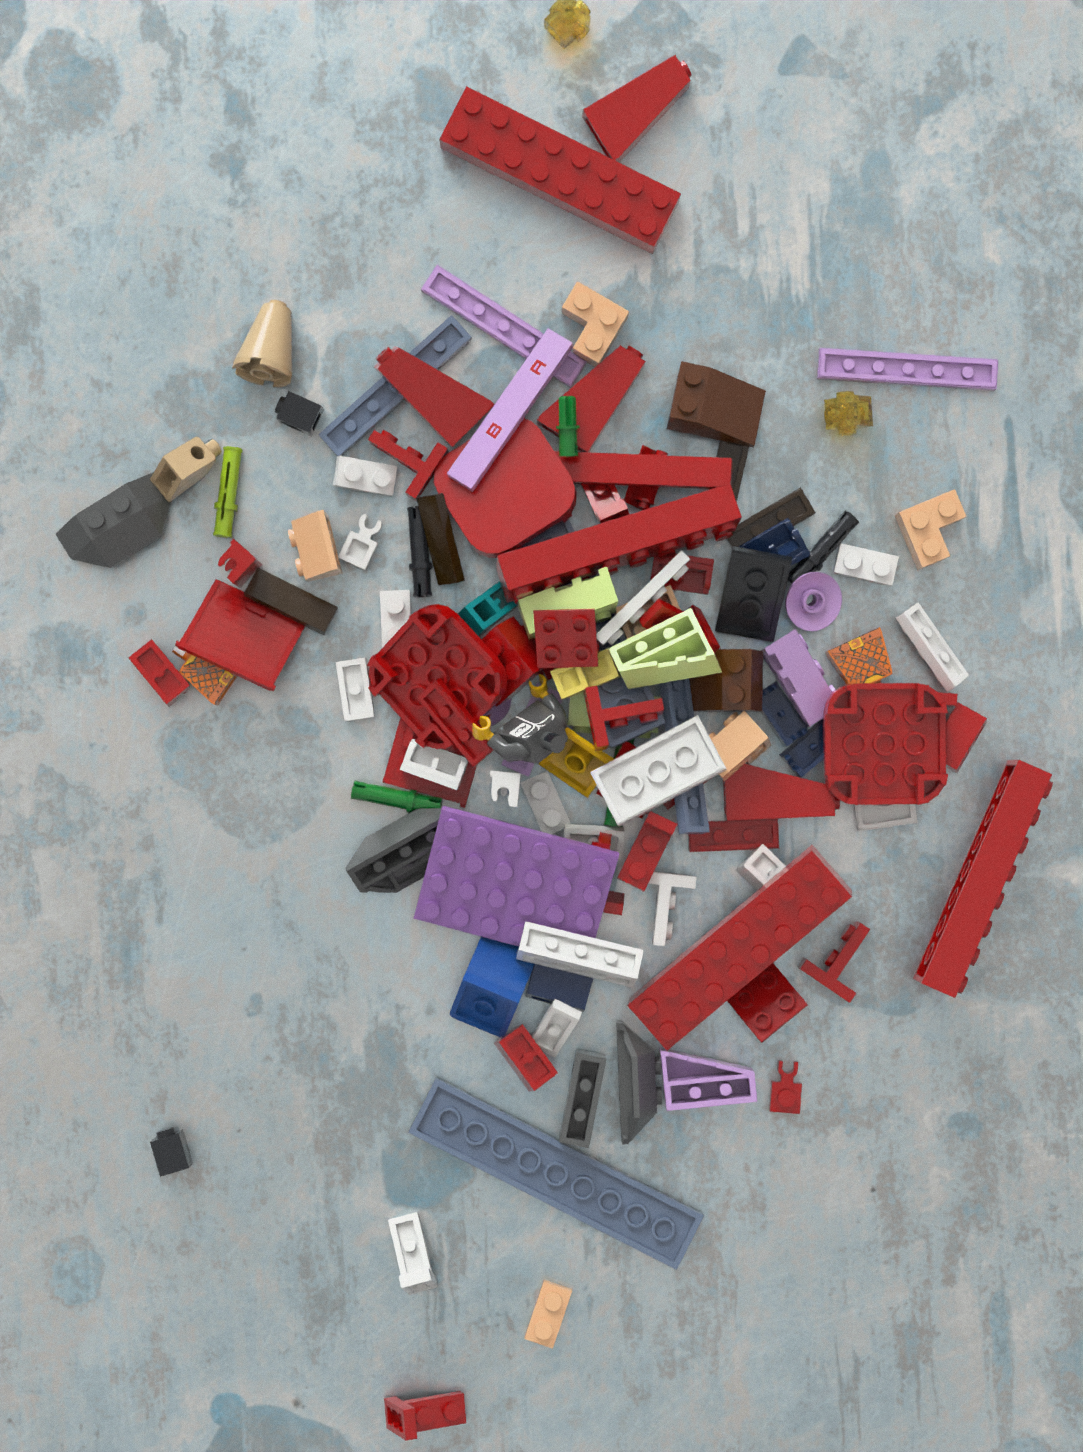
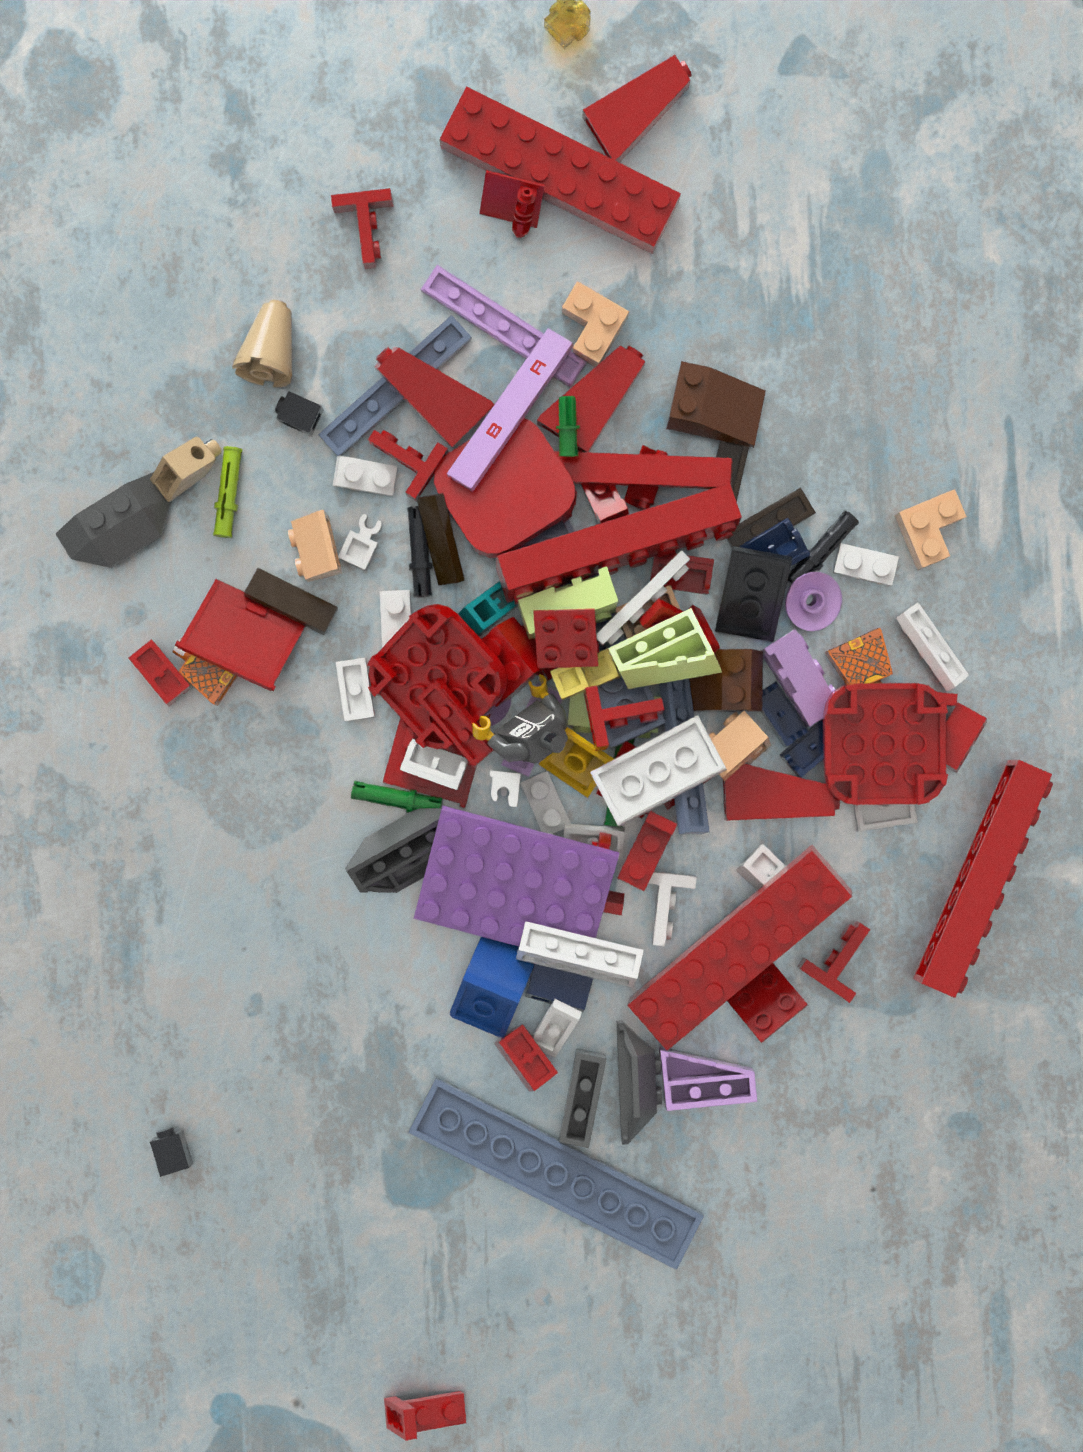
red hinge [218,539,262,588] -> none
white bracket [388,1212,438,1295] -> none
light nougat plate [524,1280,572,1349] -> none
red tile [688,818,779,852] -> none
red plate [769,1060,802,1114] -> none
lavender tile [817,348,998,391] -> none
clear yellow brick [824,391,873,436] -> none
none -> red bracket [331,188,393,269]
none -> red hinge [479,170,545,238]

